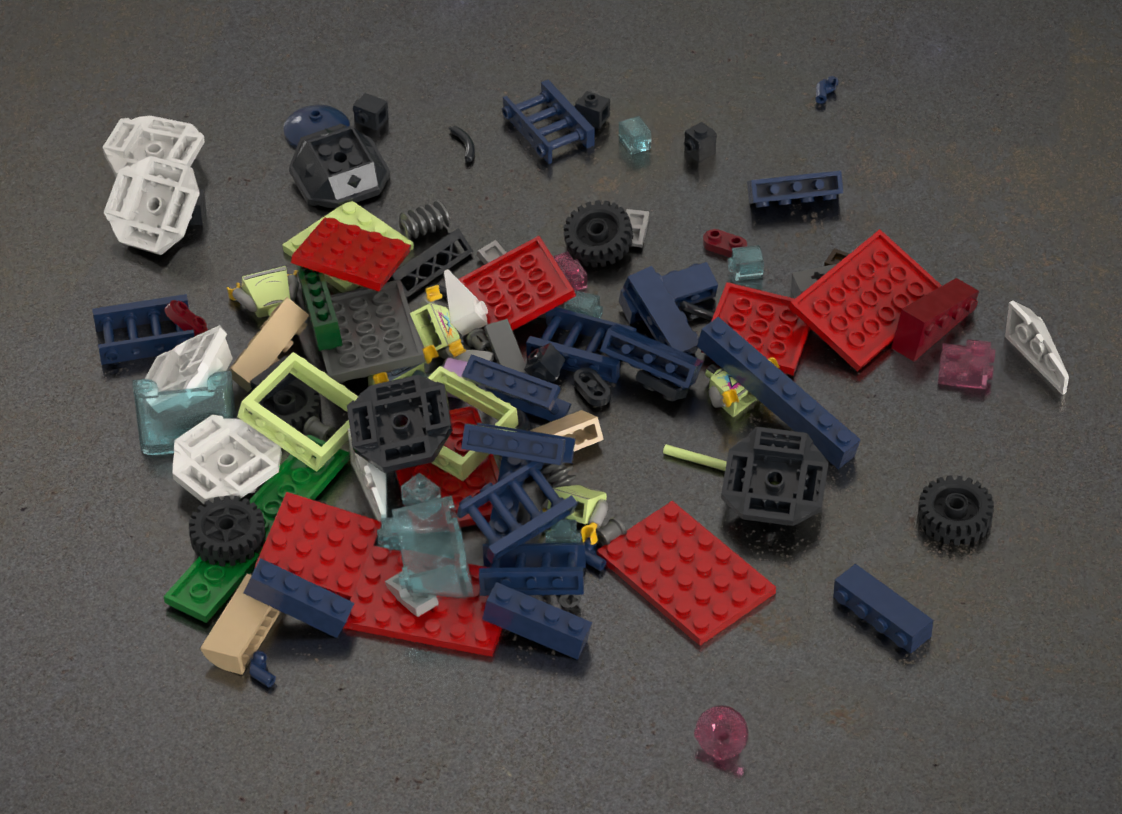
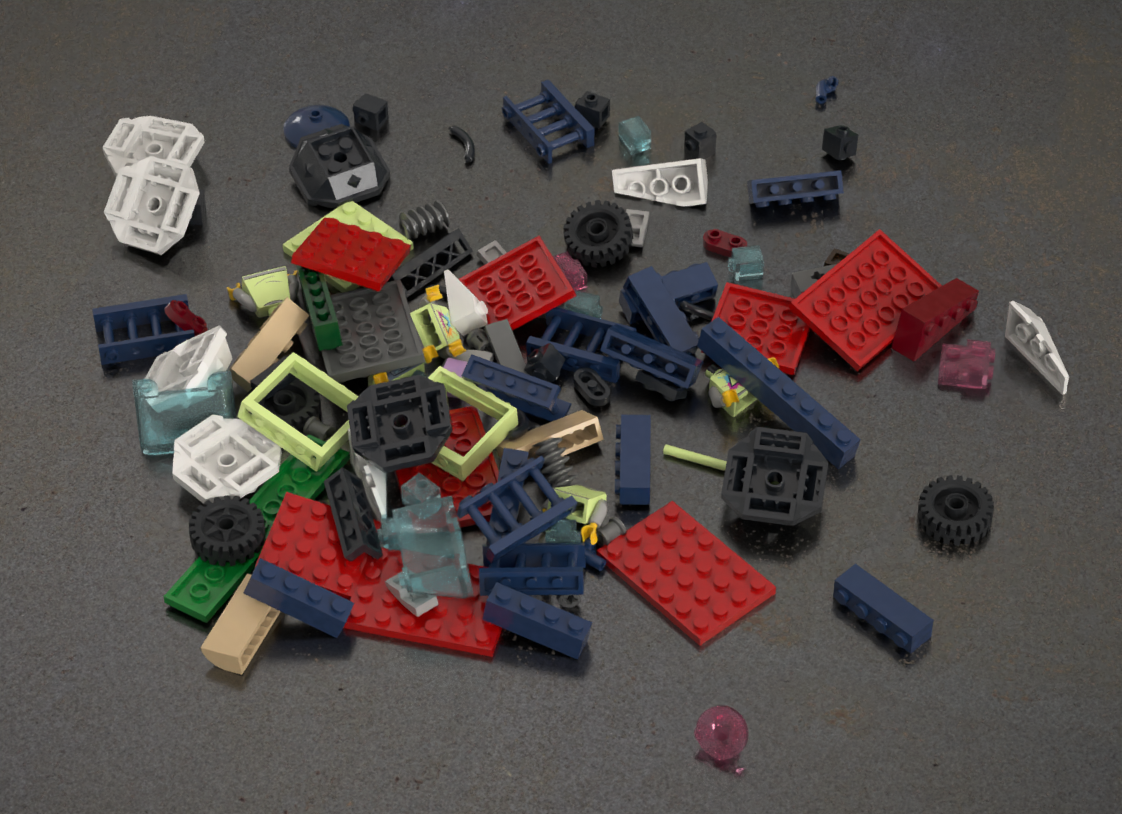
dark blue arm [249,651,276,687] -> none
dark blue fence [461,423,576,465] -> none
none -> black fence [324,468,383,561]
none -> white wedge [612,158,708,207]
none -> dark blue brick [615,415,651,505]
none -> black brick [822,125,858,160]

